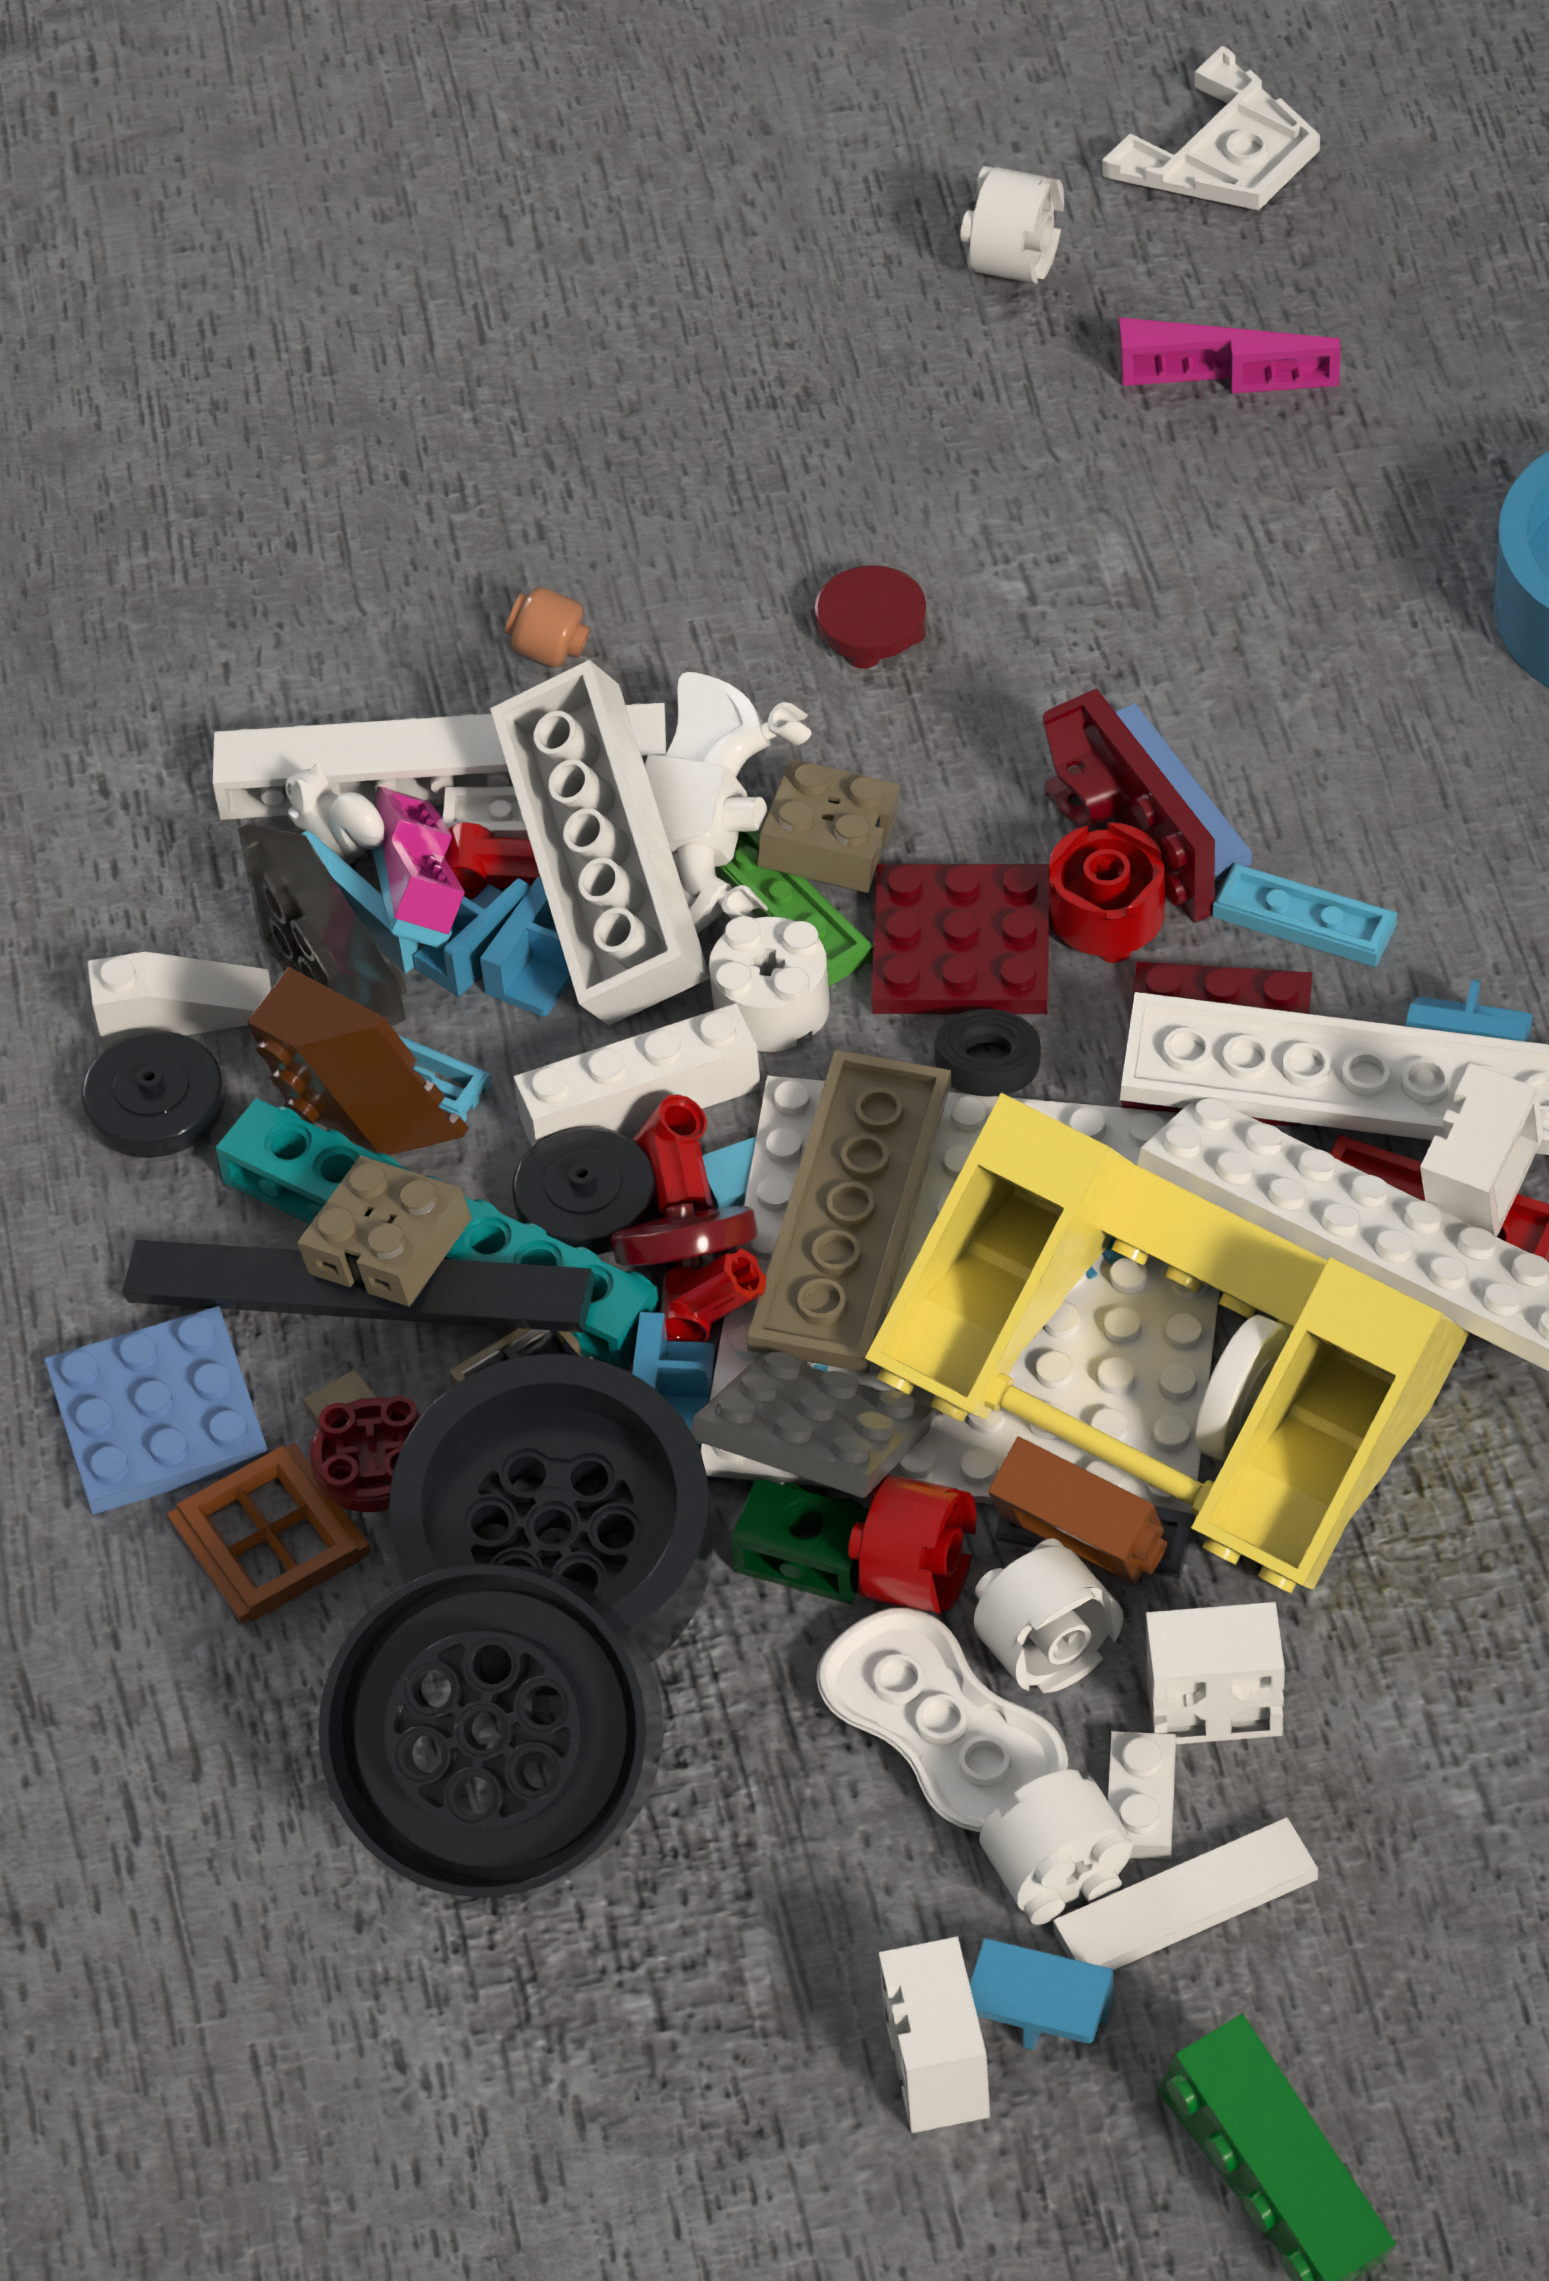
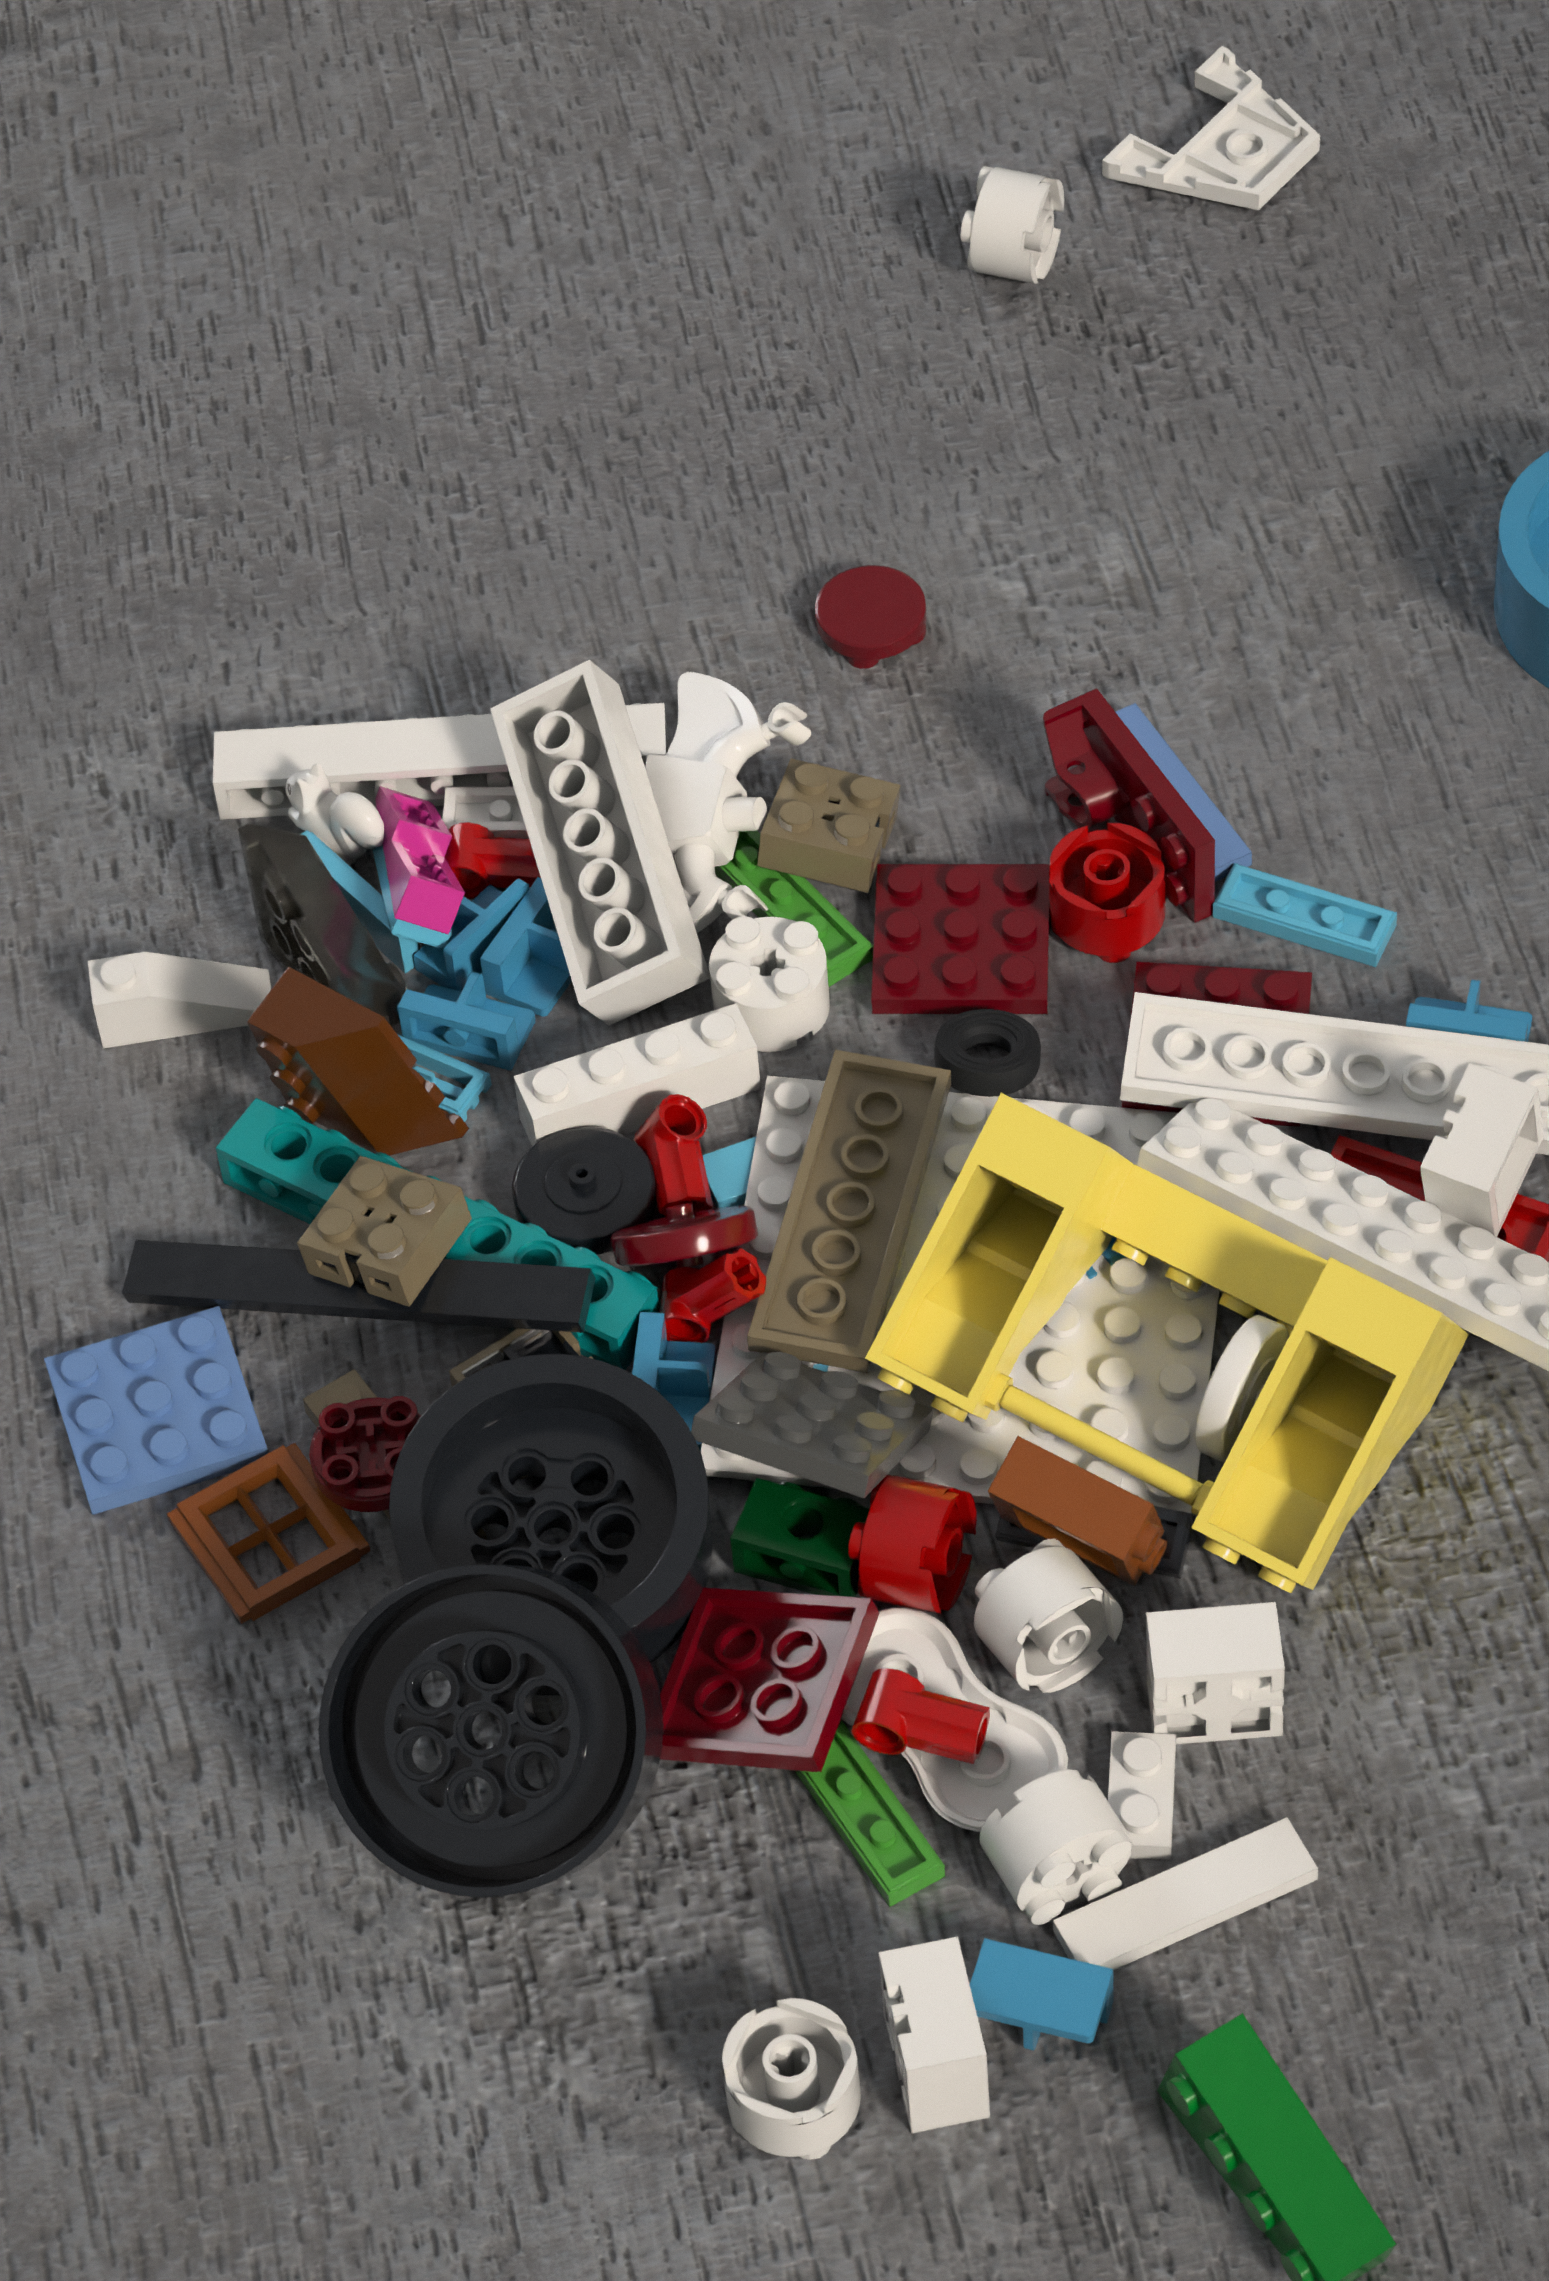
black wheel [81,1031,225,1158] -> none
nougat head [504,587,591,668] -> none
dark pink slope [1119,317,1341,394] -> none
none -> dark azure panel [397,972,536,1071]
none -> dark red plate [660,1587,880,1772]
none -> white brick [722,1998,861,2160]
none -> bright green tile [794,1720,945,1907]
none -> red piece [851,1668,990,1765]

